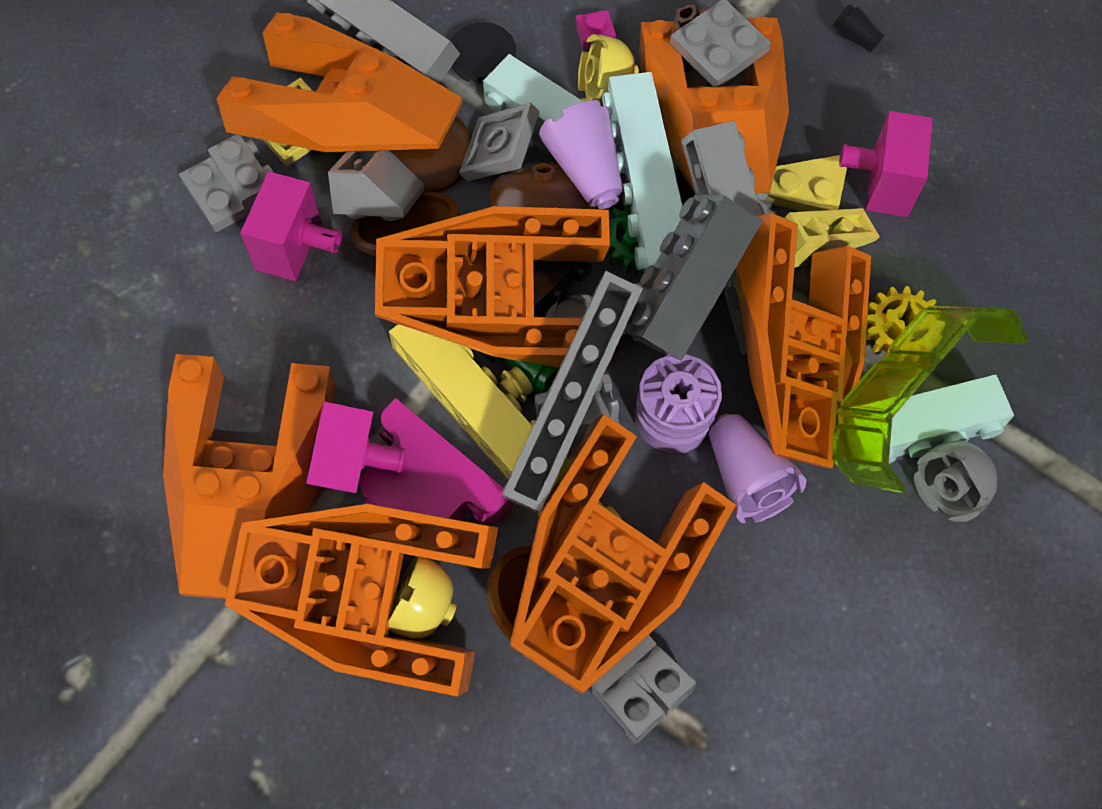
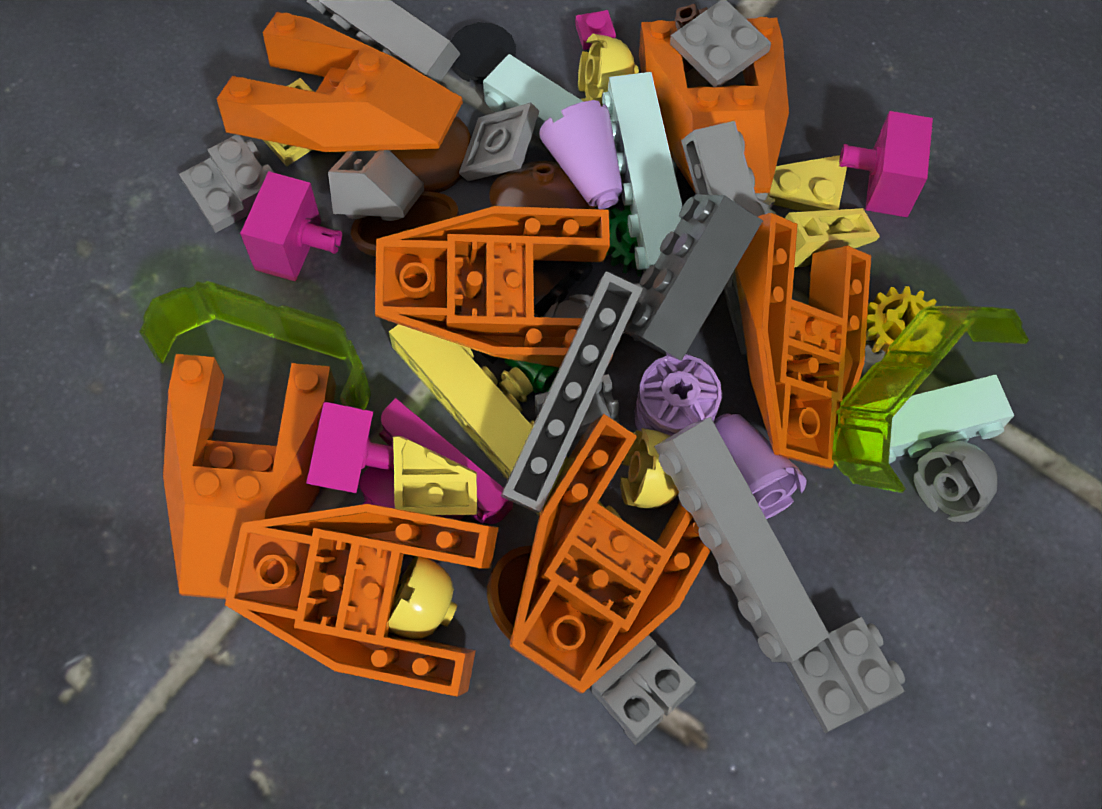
black cone [832,4,884,52] -> none
none -> clear neon green windscreen [139,281,371,410]
none -> light yellow wing [393,436,478,515]
none -> light yellow cylinder [620,428,679,508]
none -> light grey brick [654,417,830,662]
none -> light grey plate [786,617,905,734]

